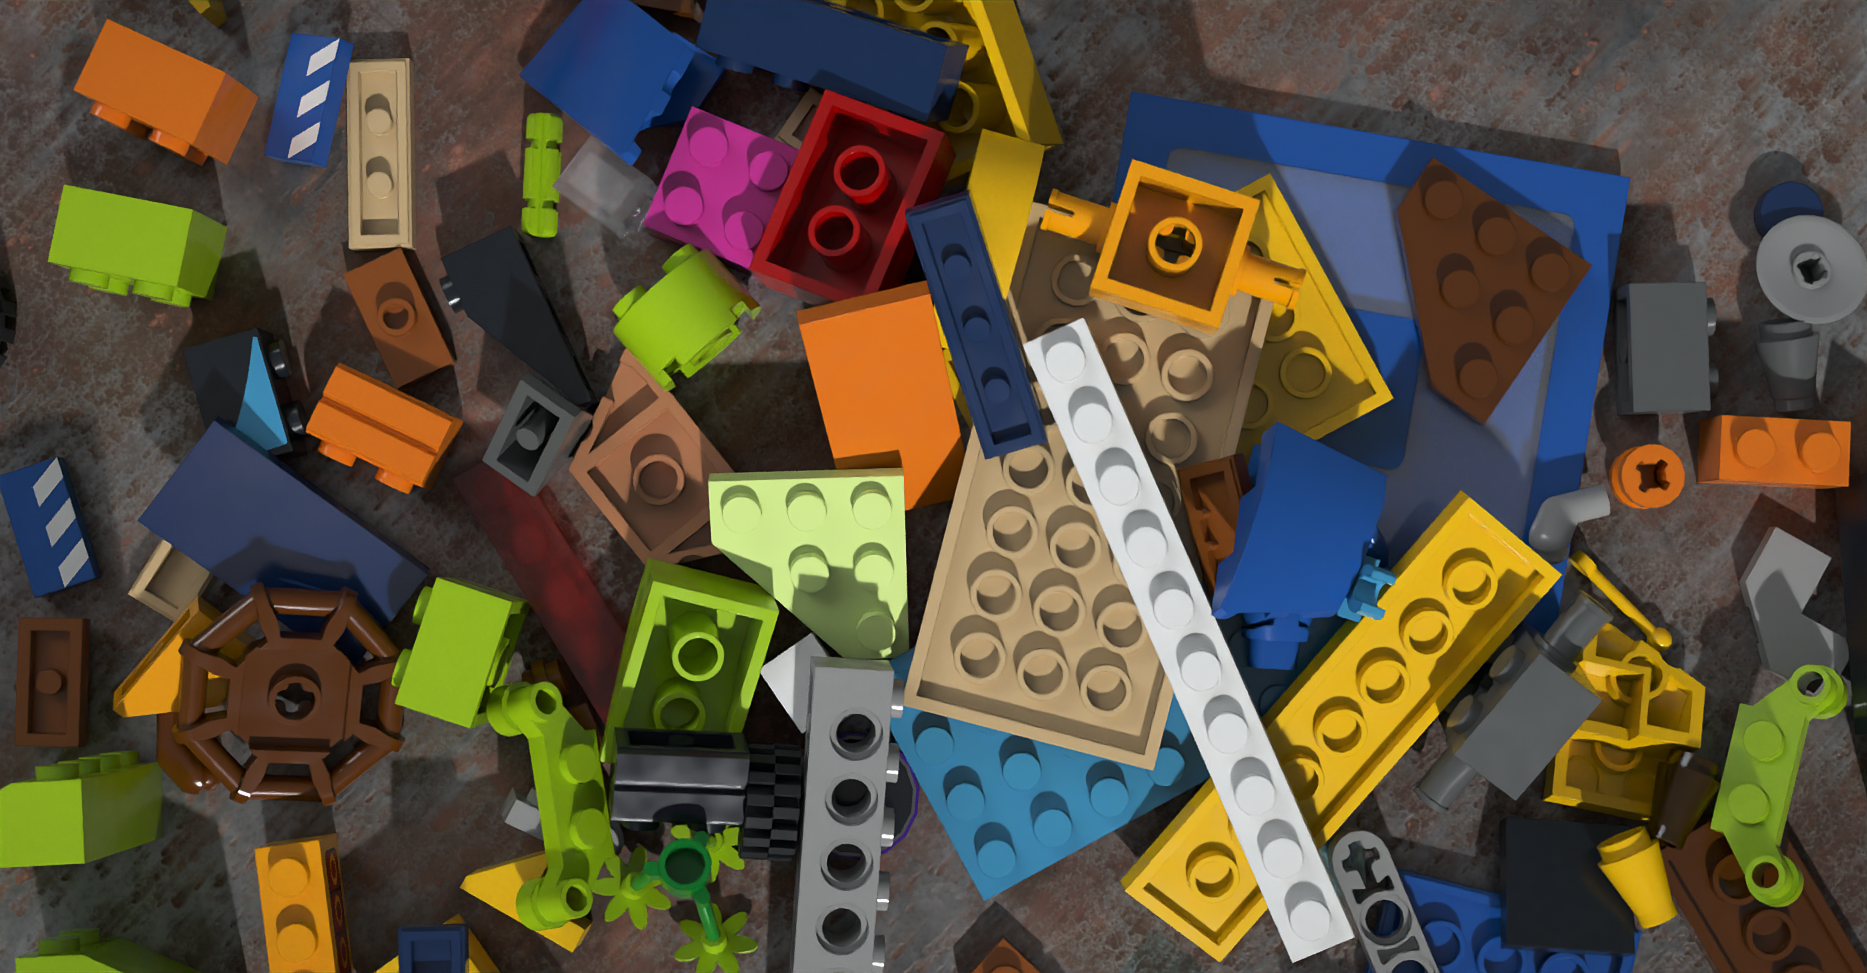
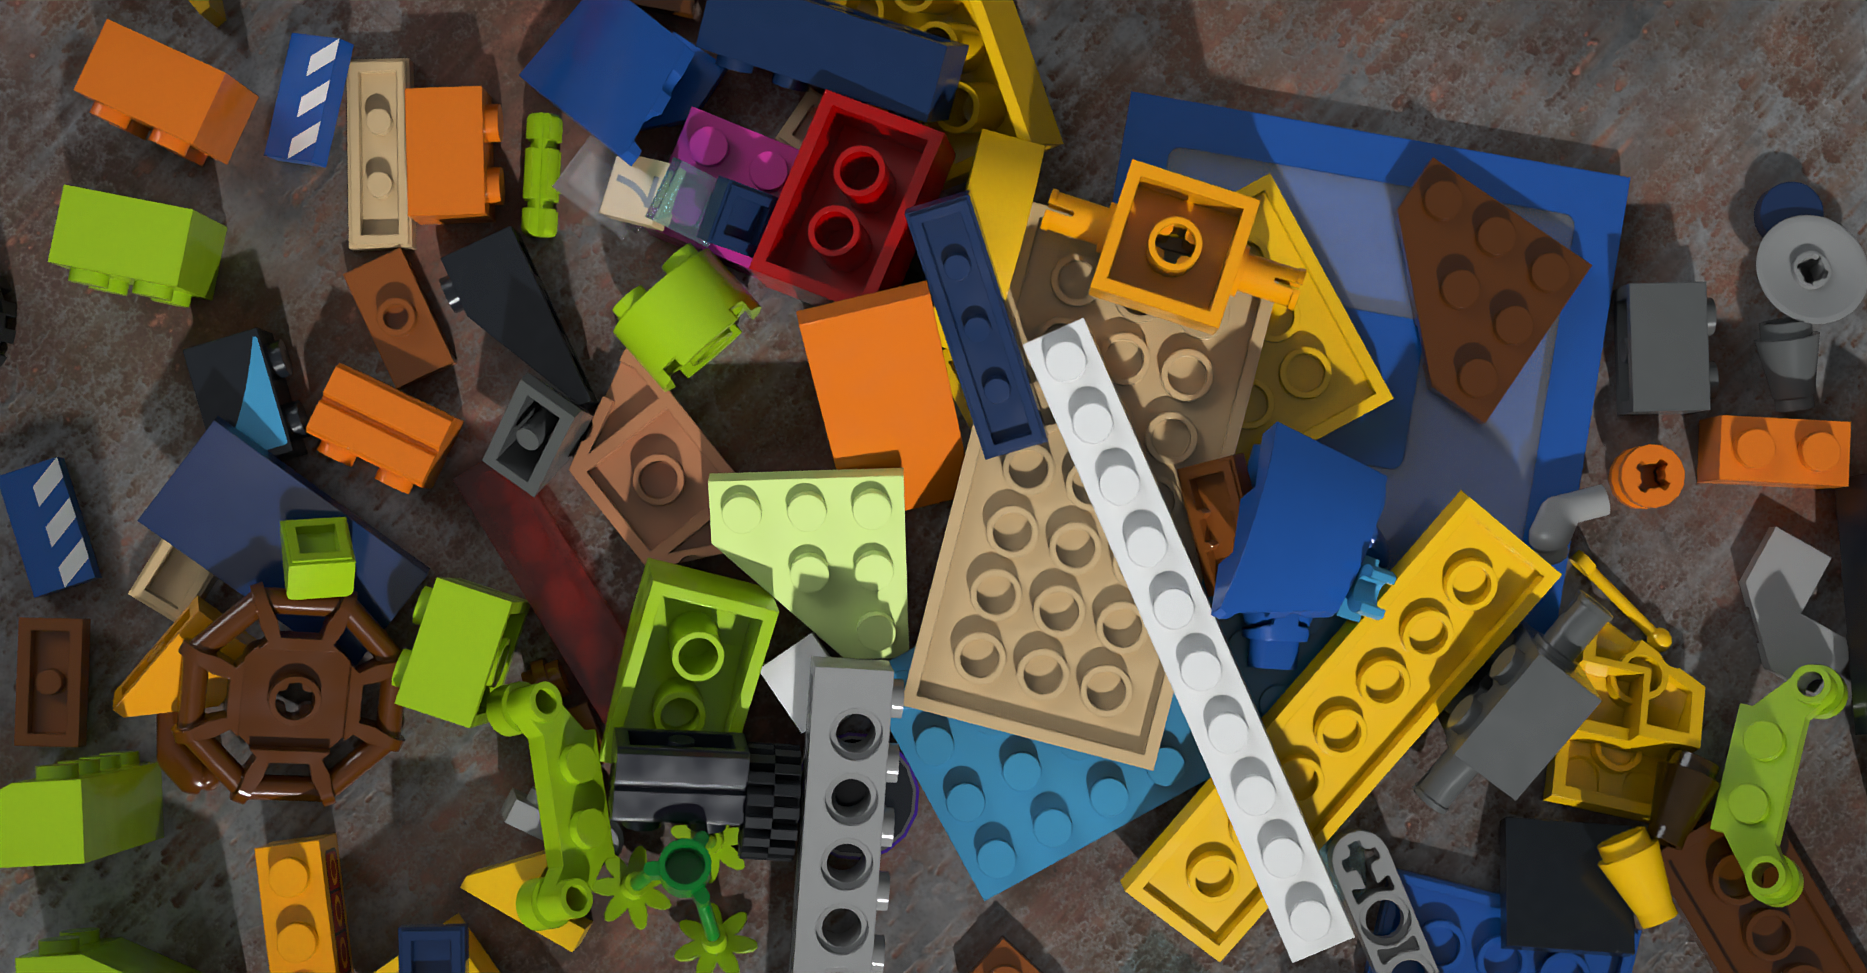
none -> lime slope [280,517,356,600]
none -> orange brick [405,86,505,225]
none -> tan tile [599,156,682,231]
none -> clear light blue tile [645,157,717,247]
none -> dark blue tile [697,175,779,258]

